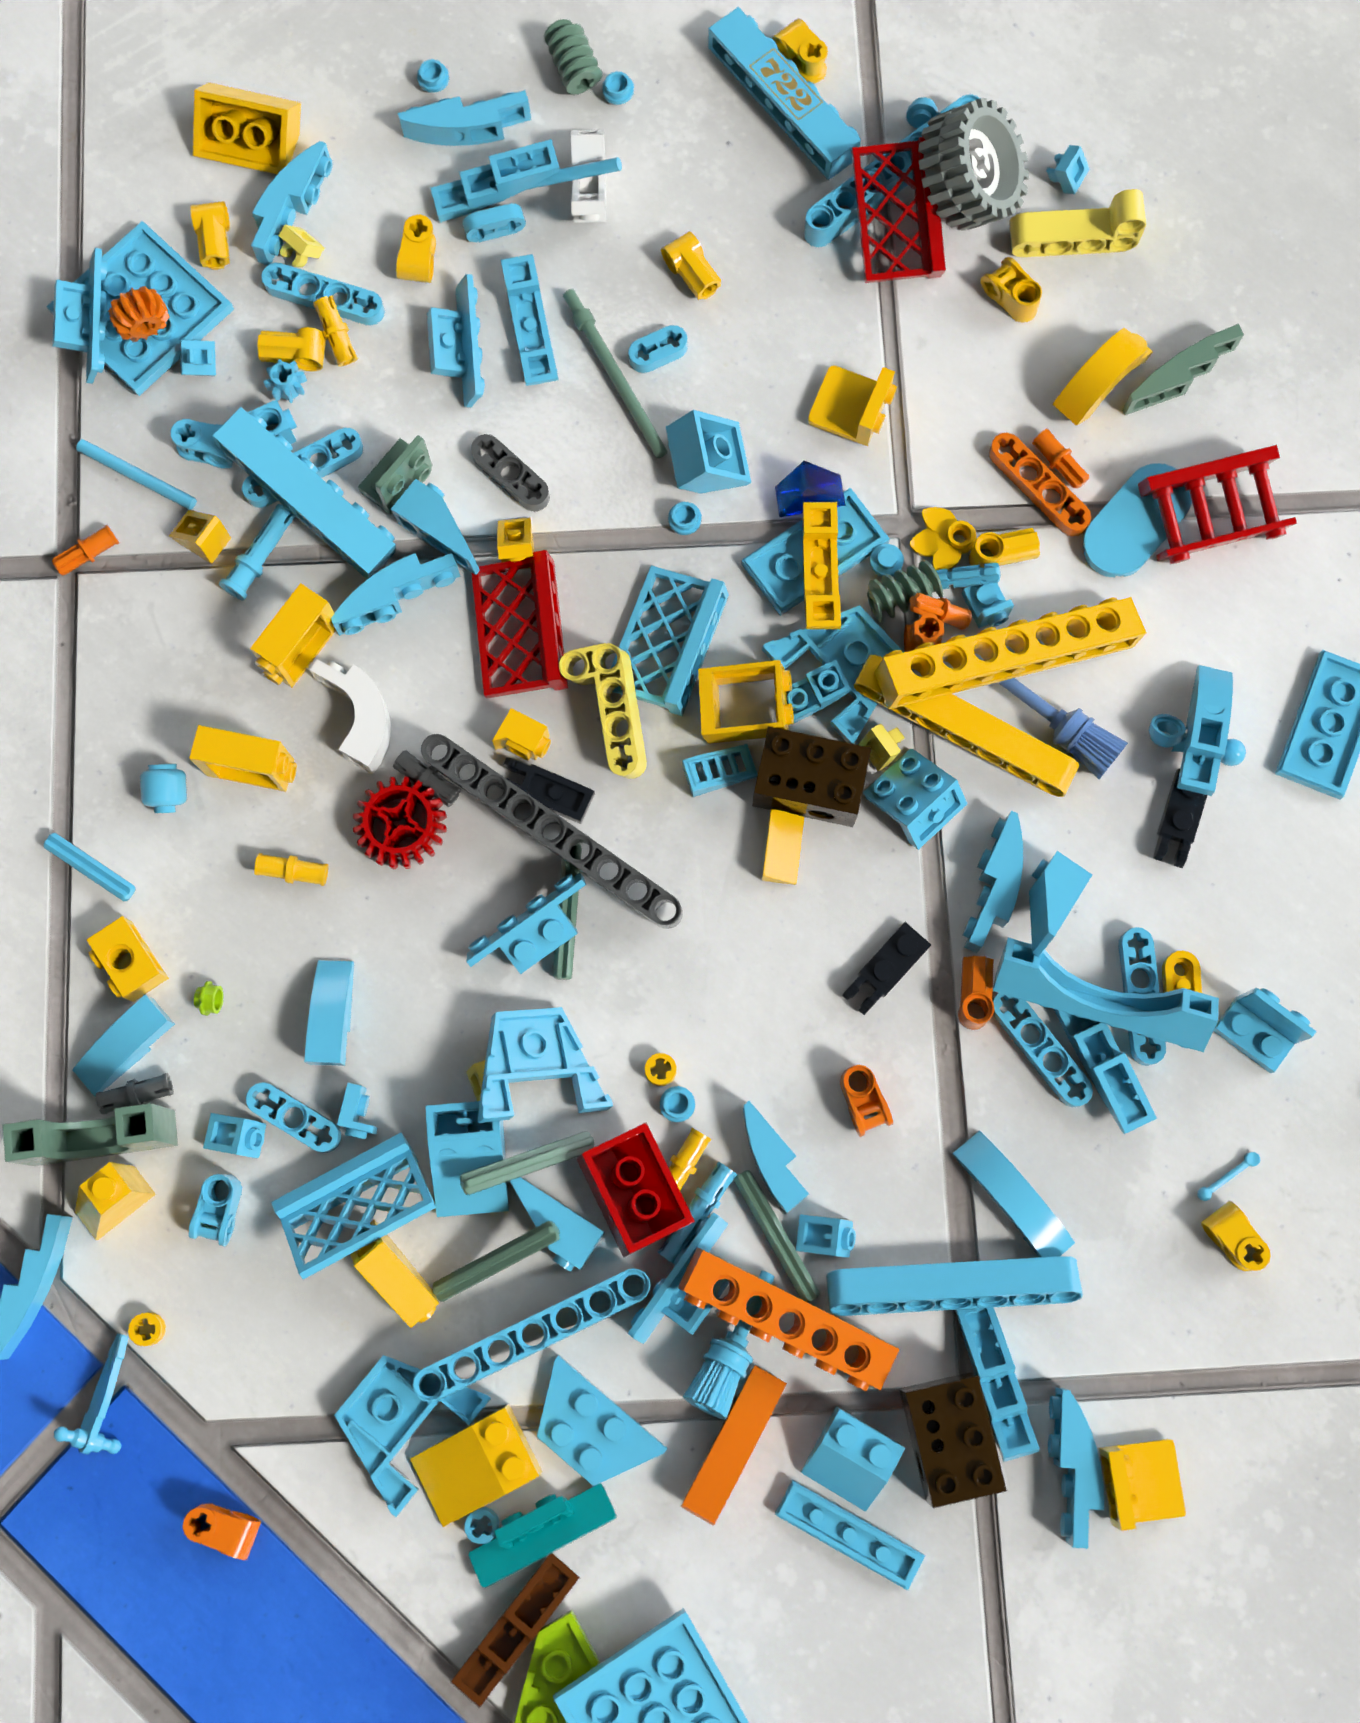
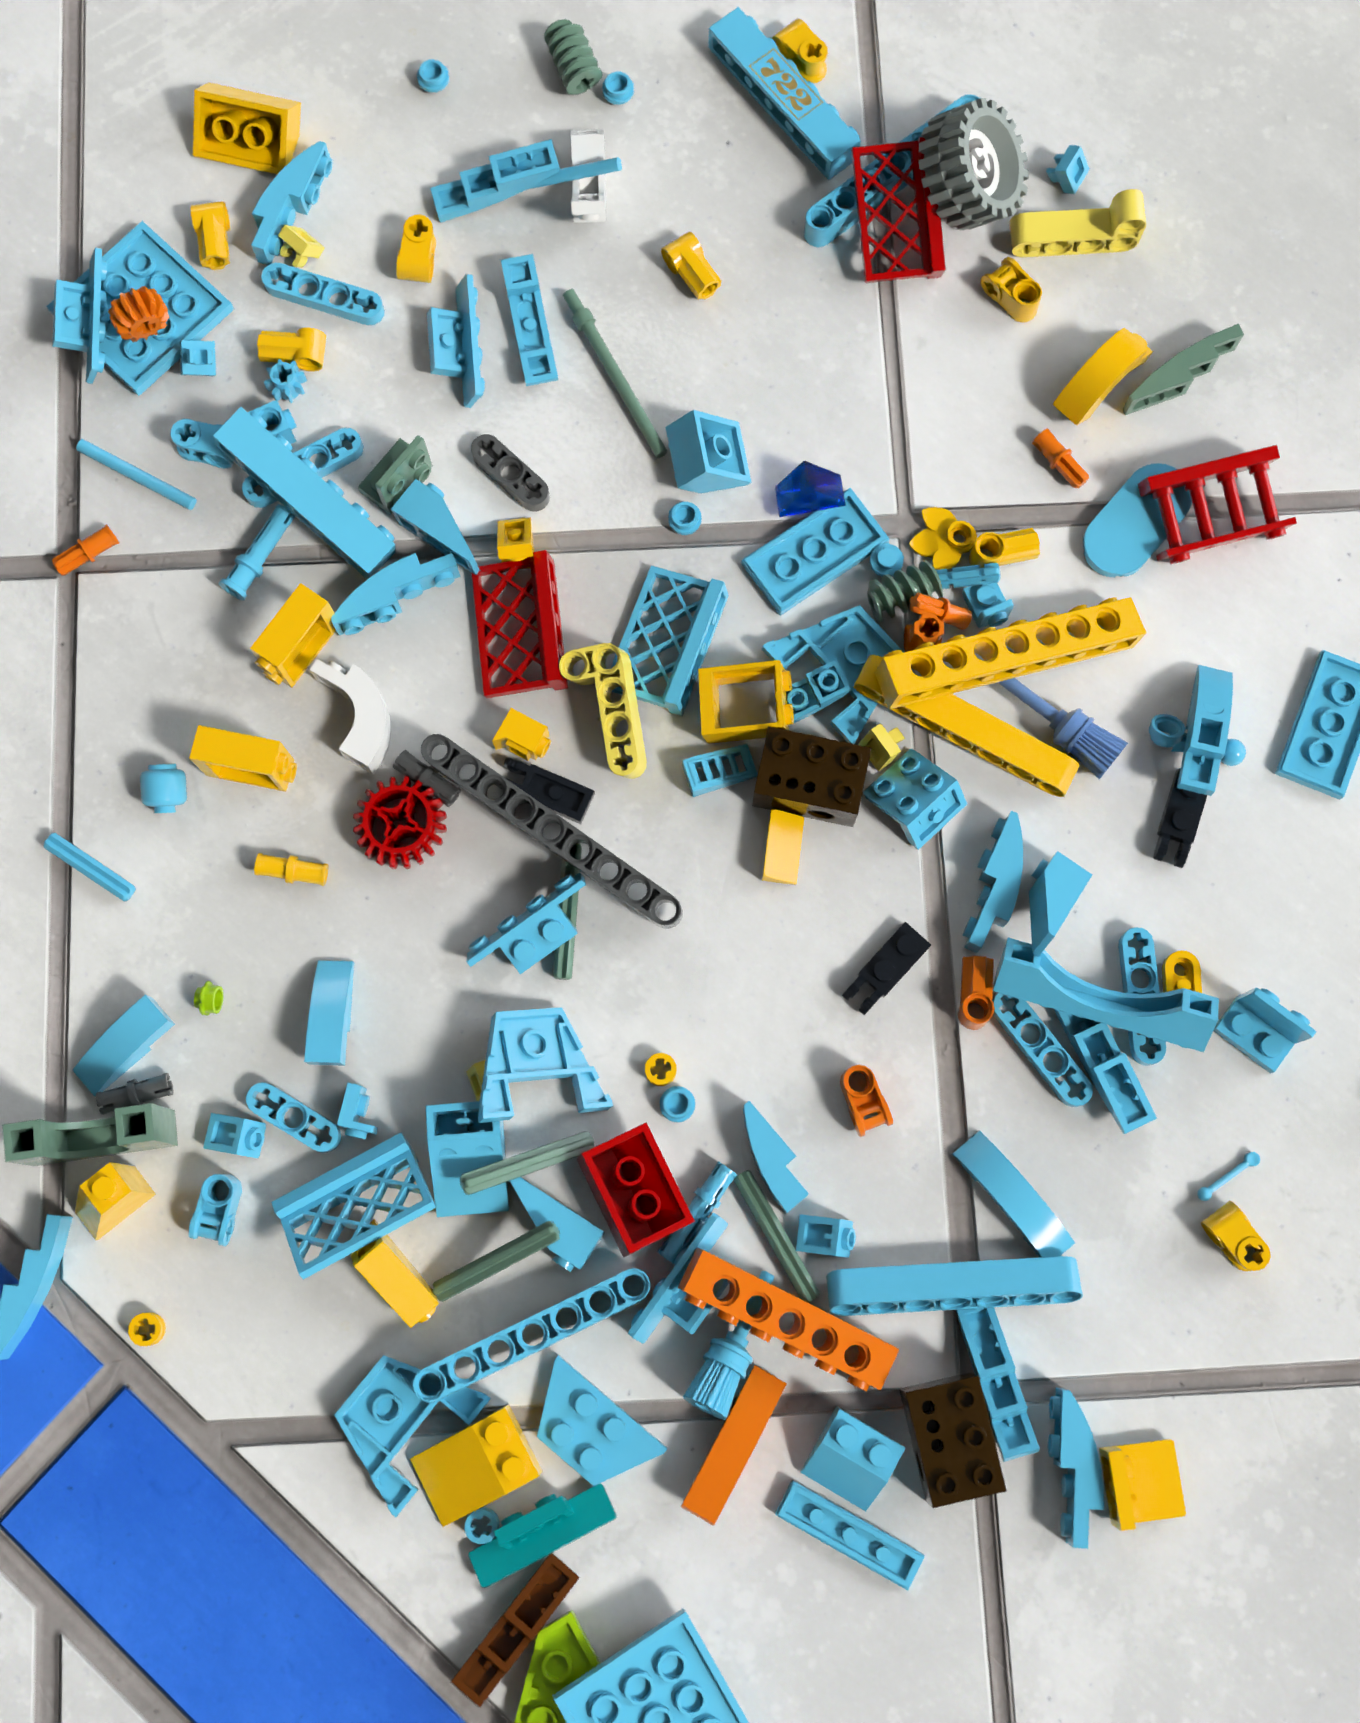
medium azure piece [54,1333,129,1454] -> none
yellow brick [86,916,169,1002] -> none
yellow slope [169,510,231,564] -> none
orange piece [183,1503,261,1560] -> none
yellow pin [313,296,358,367] -> none
medium azure slope [398,90,531,146] -> none
medium azure beam [462,204,526,243] -> none
medium azure beam [629,325,688,373] -> none
yellow pin [669,1128,712,1190] -> none
yellow slope [803,502,841,629] -> none
yellow bracket [808,366,898,446] -> none
medium azure plate [906,97,939,129] -> none
orange beam [989,432,1091,537] -> none

